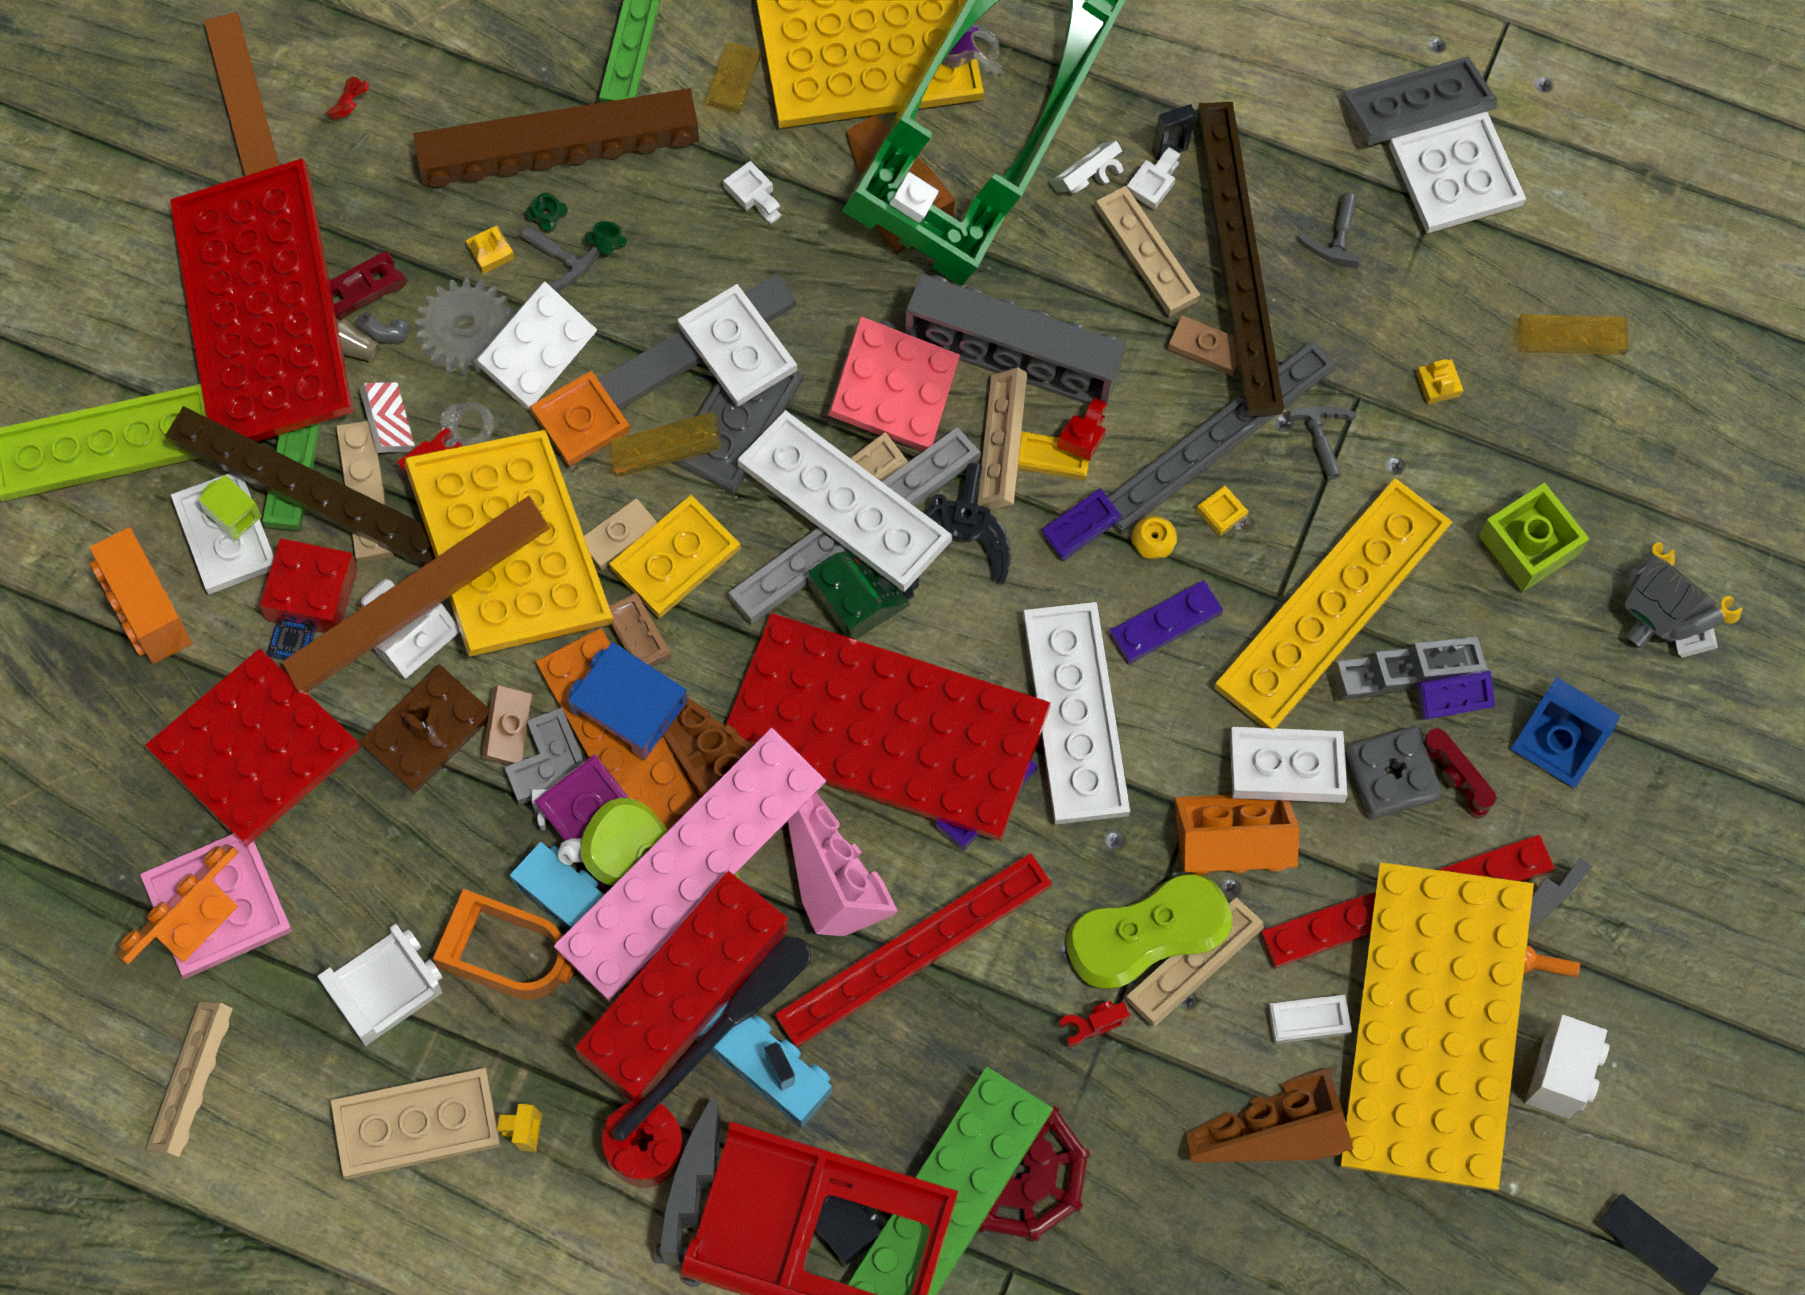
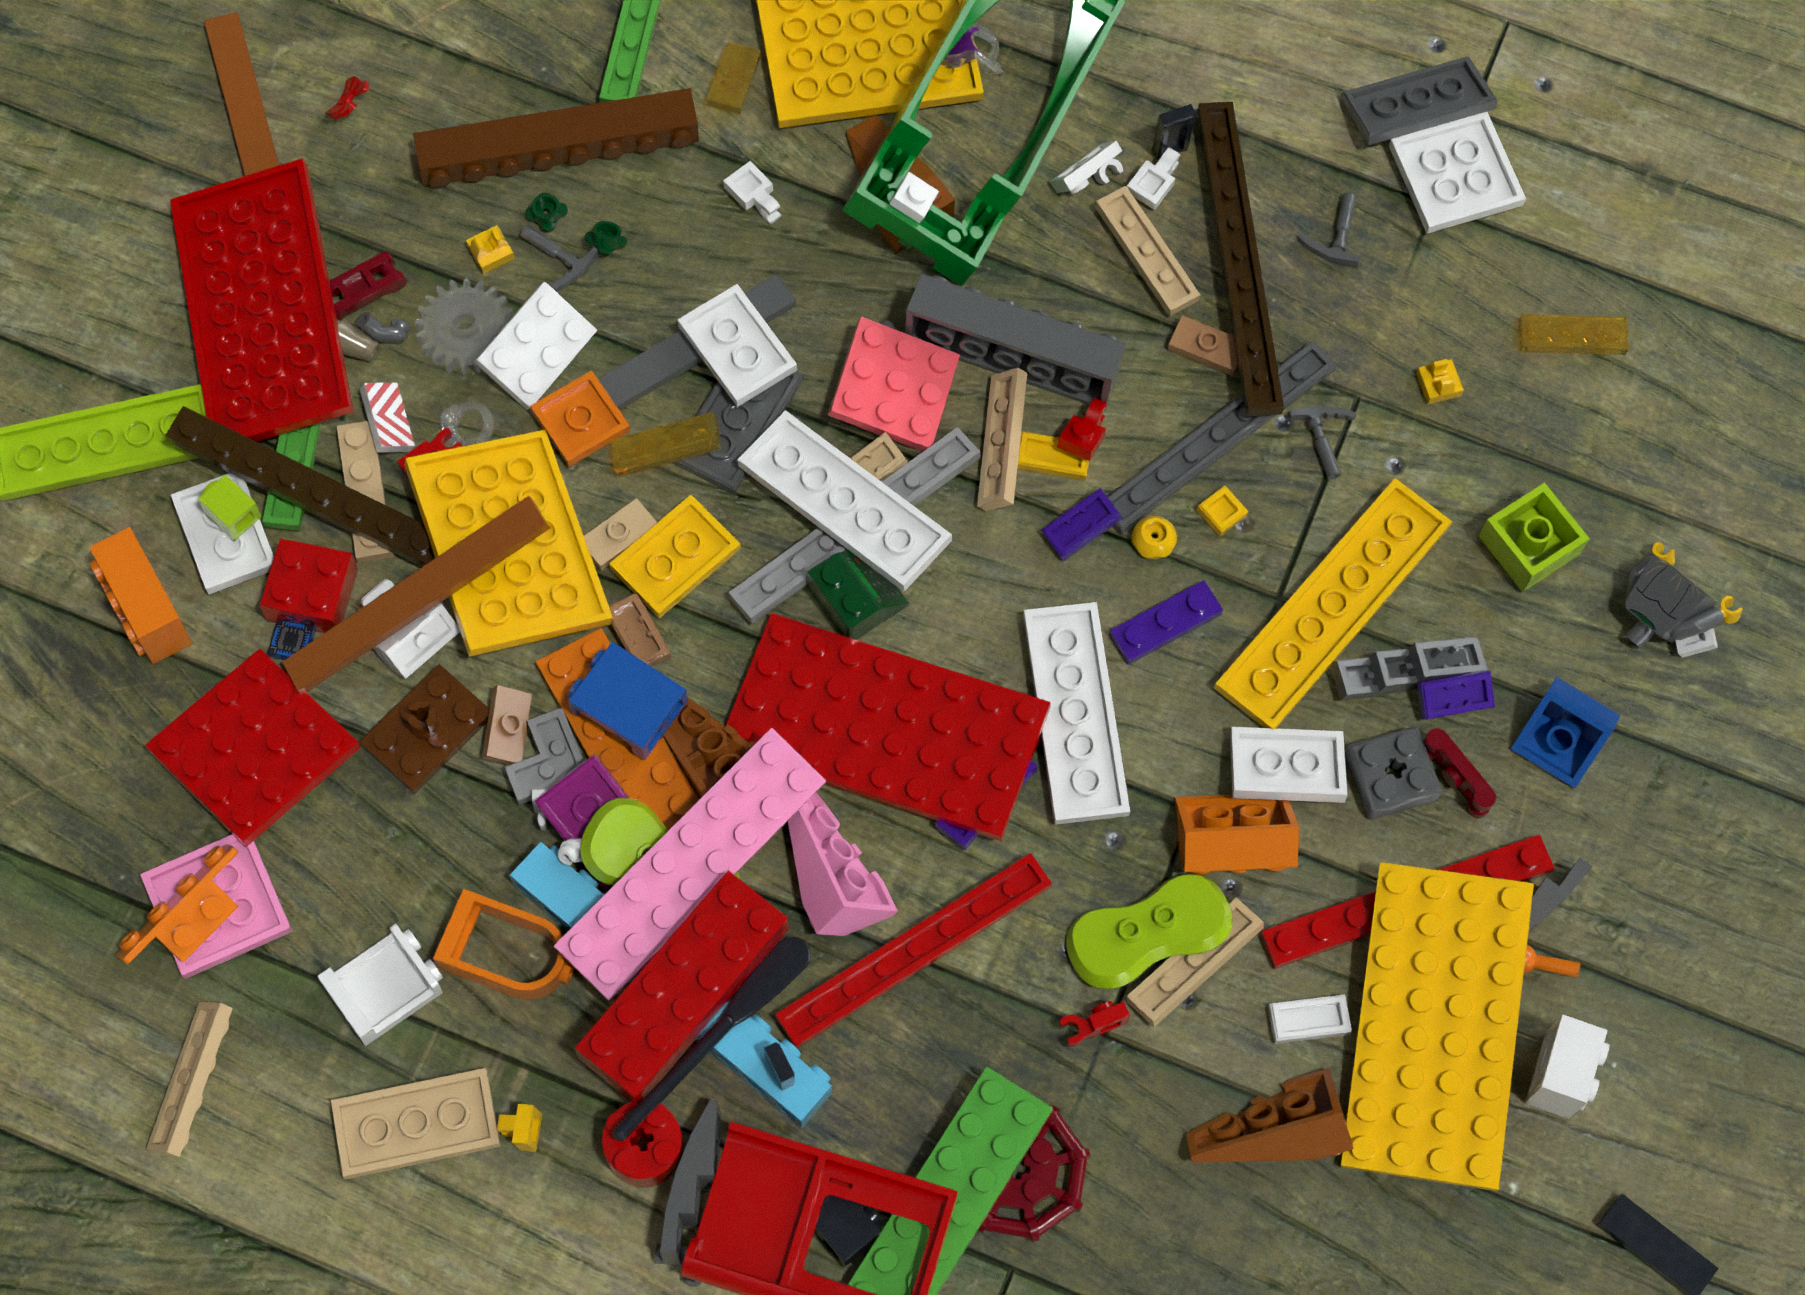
black bar [903,463,1011,601] -> none

